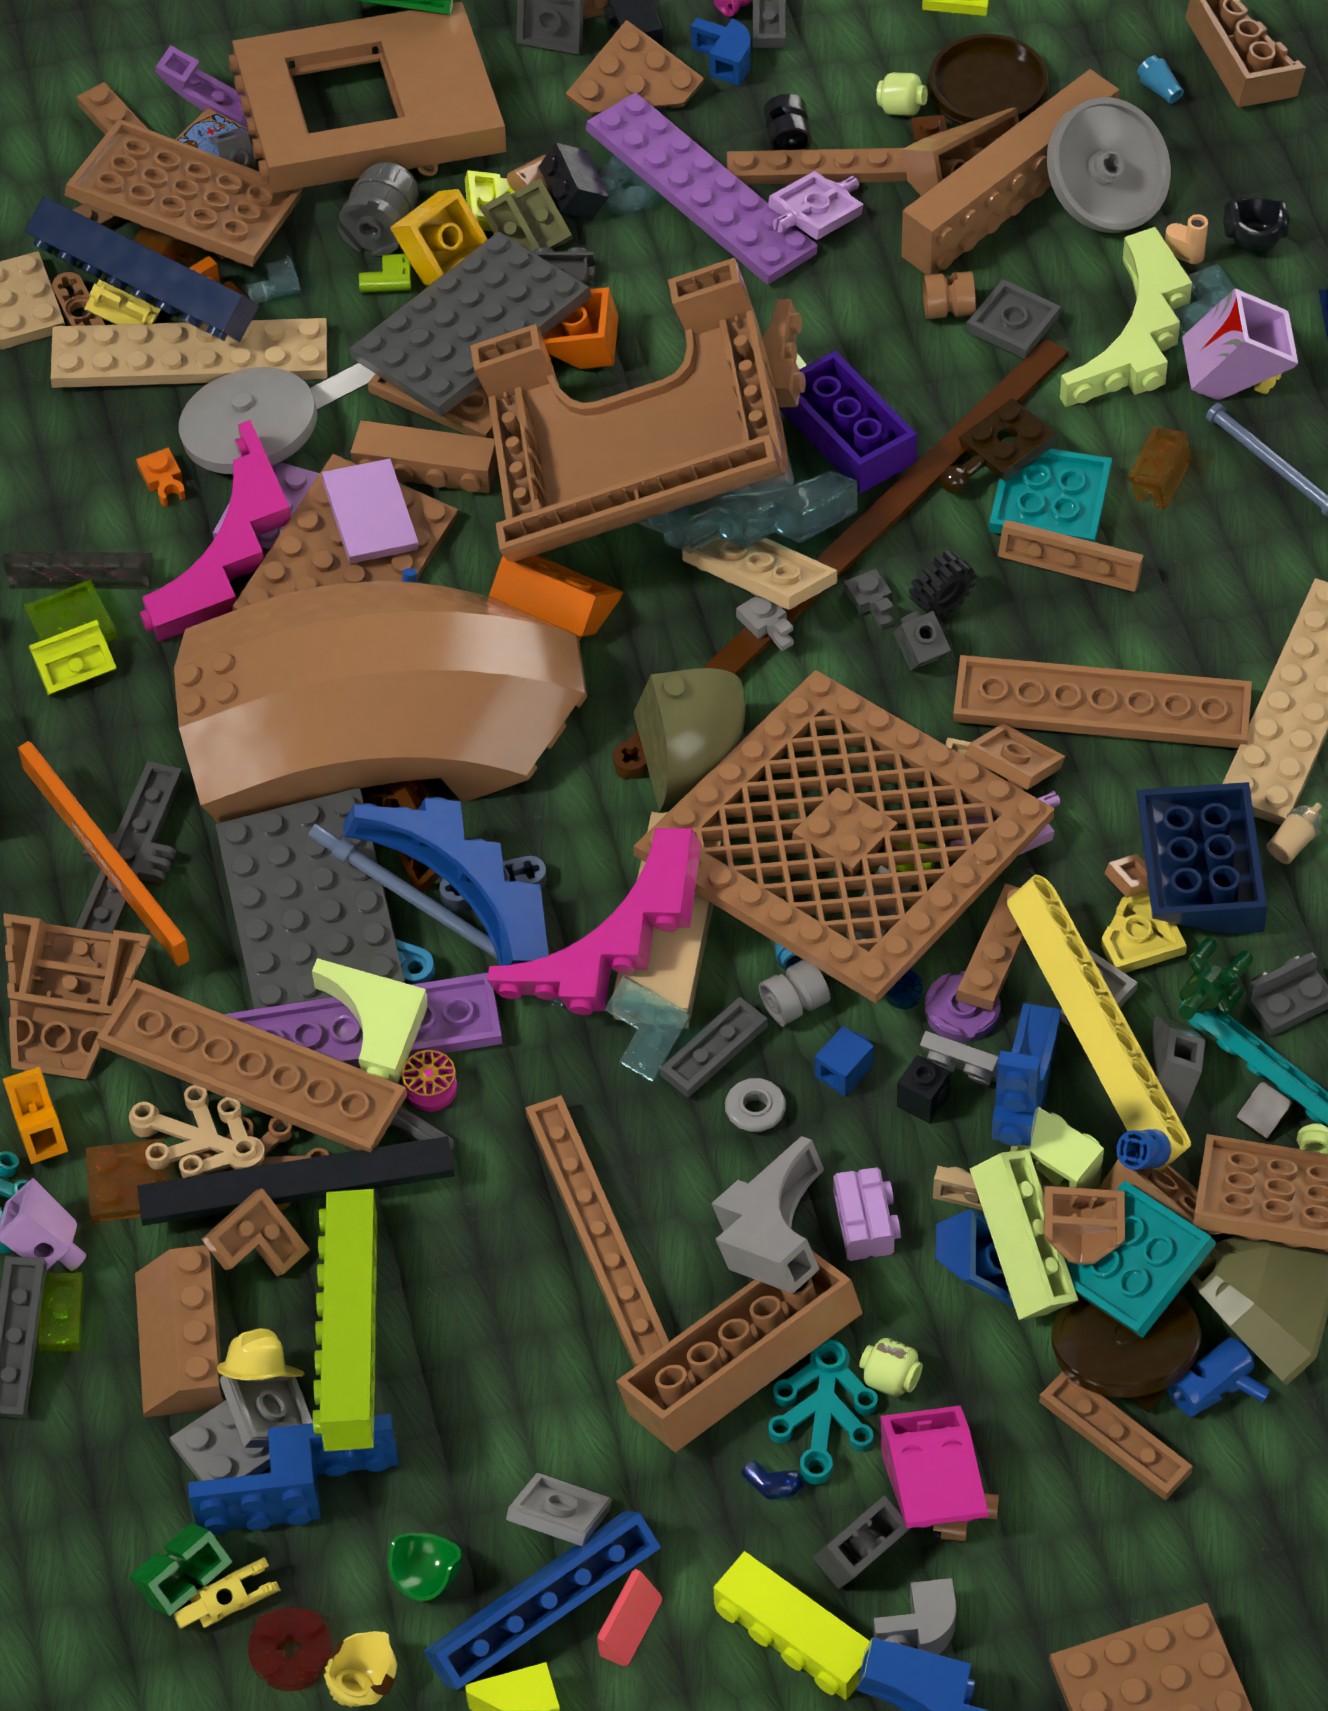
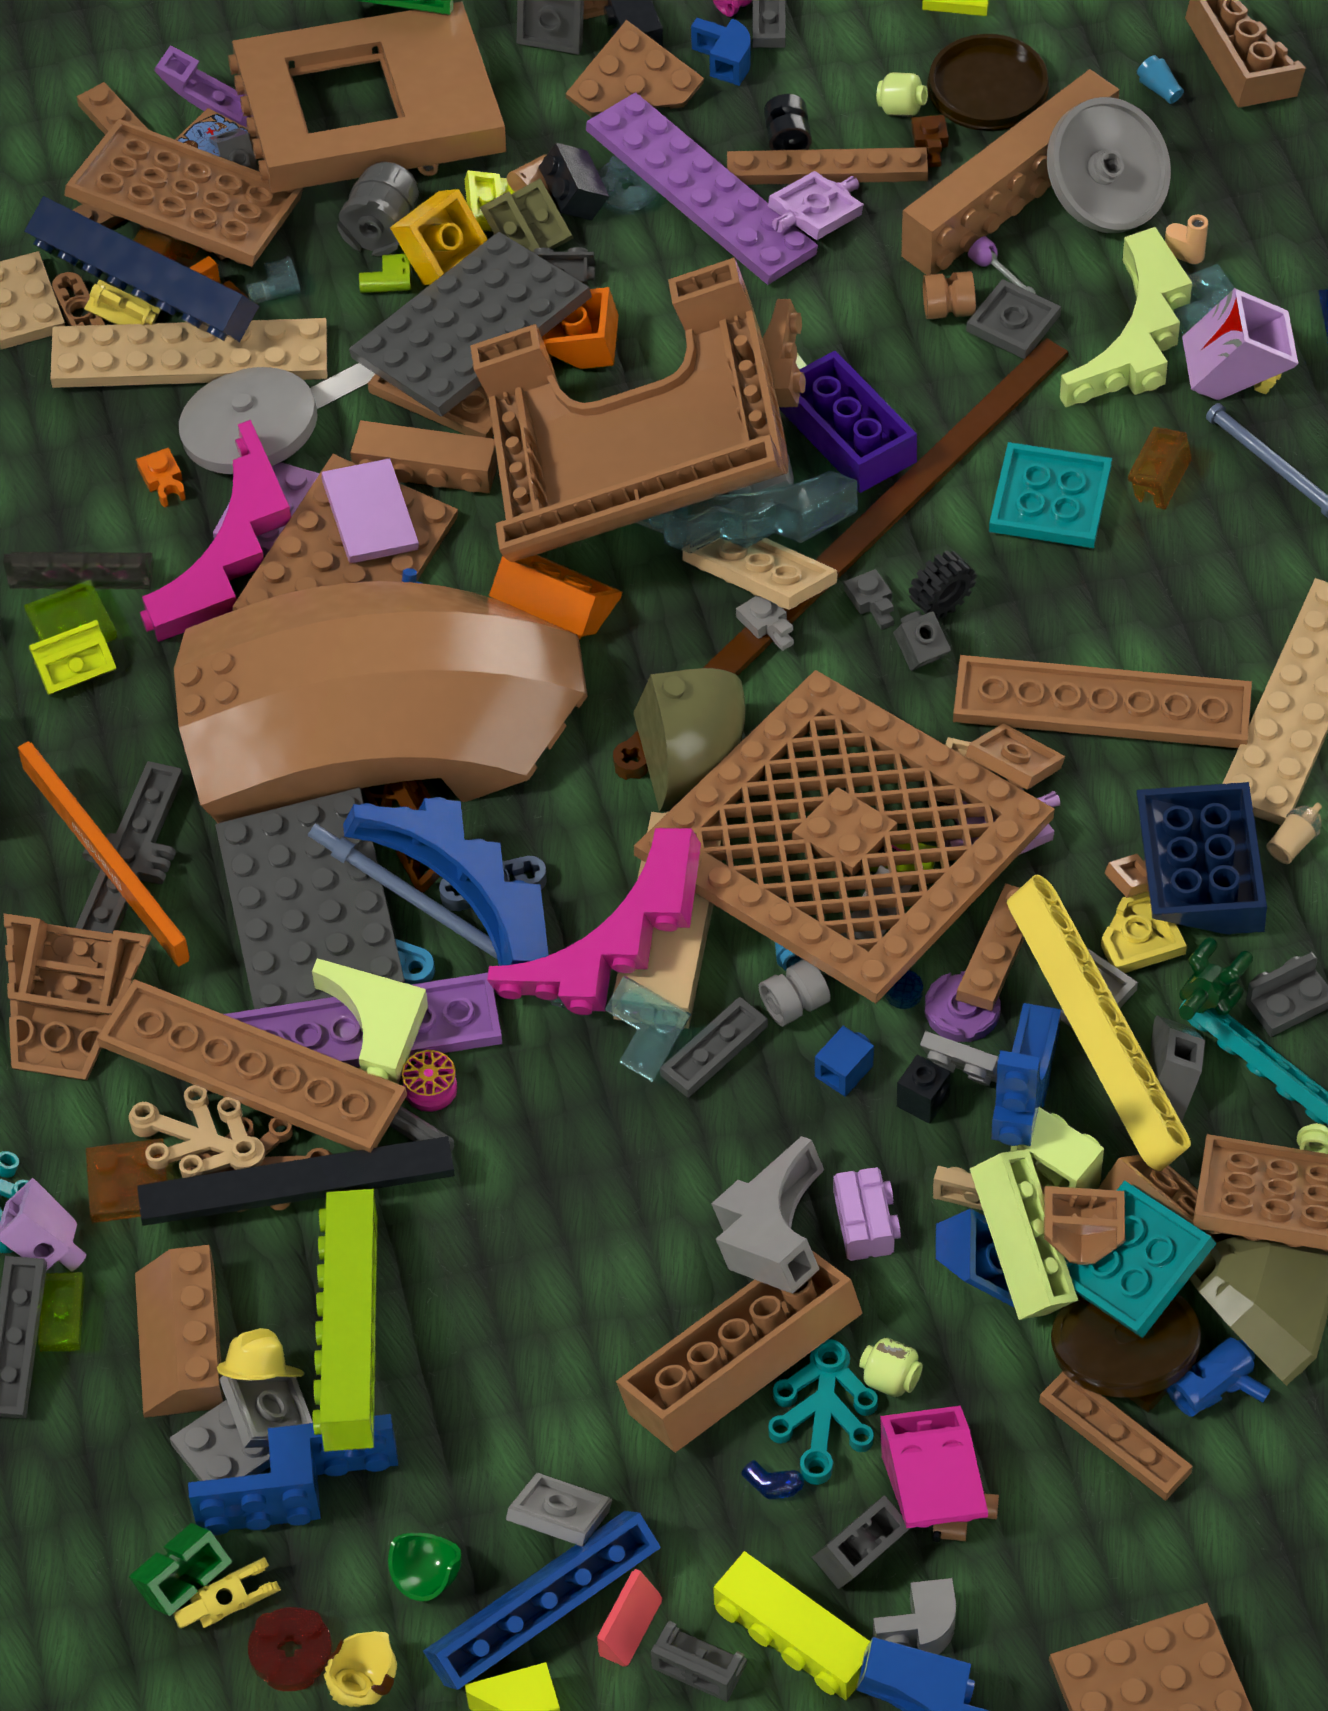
light orange brick [2,1066,68,1164] -> none
medium nougat plate [201,1188,310,1276] -> none
medium nougat plate [525,1095,669,1367] -> none
light grey piece [725,1078,786,1132] -> none
medium nougat wedge [902,108,1019,196] -> none
dark brown plate [941,398,1059,494] -> none
medium nougat plate [998,520,1144,592] -> none
blue wheel [1117,1129,1171,1170] -> none
black hair [1223,198,1290,252] -> none
slope [1236,1081,1293,1141] -> none
none -> dark grey hinge [651,1621,747,1702]
none -> medium lavender hinge [968,236,1035,294]

